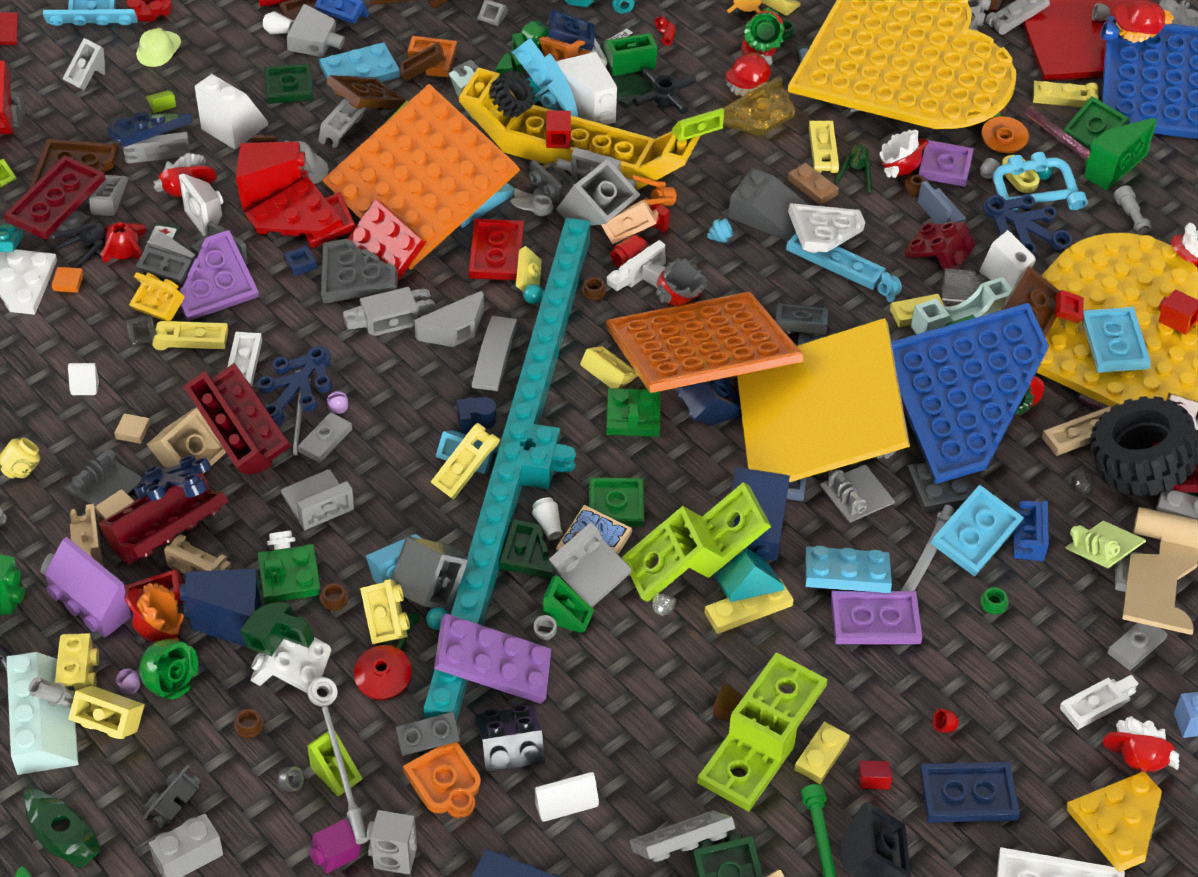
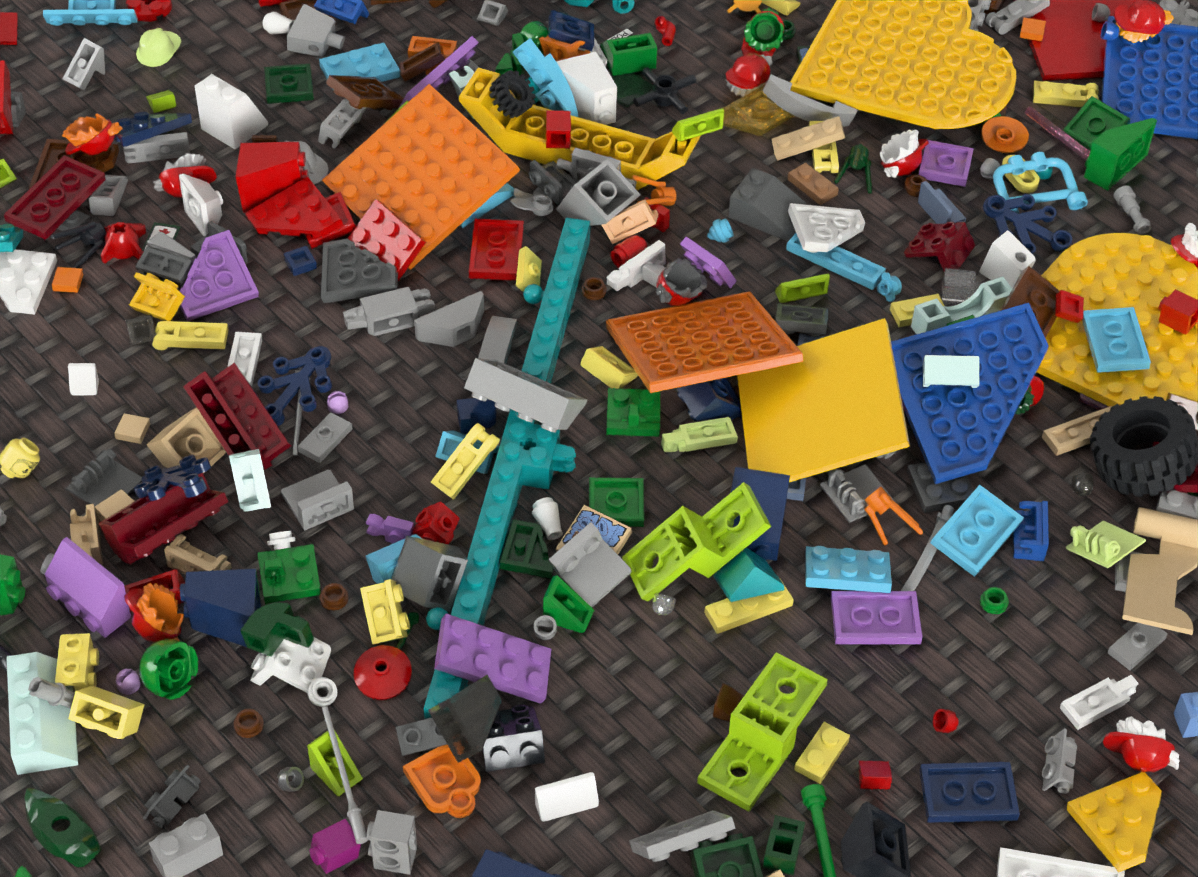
none -> hair [62,113,123,155]
none -> light aqua hinge [229,449,271,512]
none -> medium lavender plate [366,514,414,544]
none -> medium lavender plate [398,36,479,109]
none -> red brick [412,501,460,544]
none -> clear smoke slope [428,675,502,763]
none -> light grey slope [464,358,587,433]
none -> yellowish green hinge [661,417,738,452]
none -> medium lavender plate [680,237,736,289]
none -> light grey slope [763,75,857,127]
none -> dark green brick [763,815,805,876]
none -> tan plate [772,116,845,161]
none -> lime slope [775,273,830,303]
none -> orange plant [864,486,923,545]
none -> light aqua hinge [923,355,979,388]
none -> orange tile [1020,17,1046,41]
none -> light grey hinge [1042,728,1077,794]

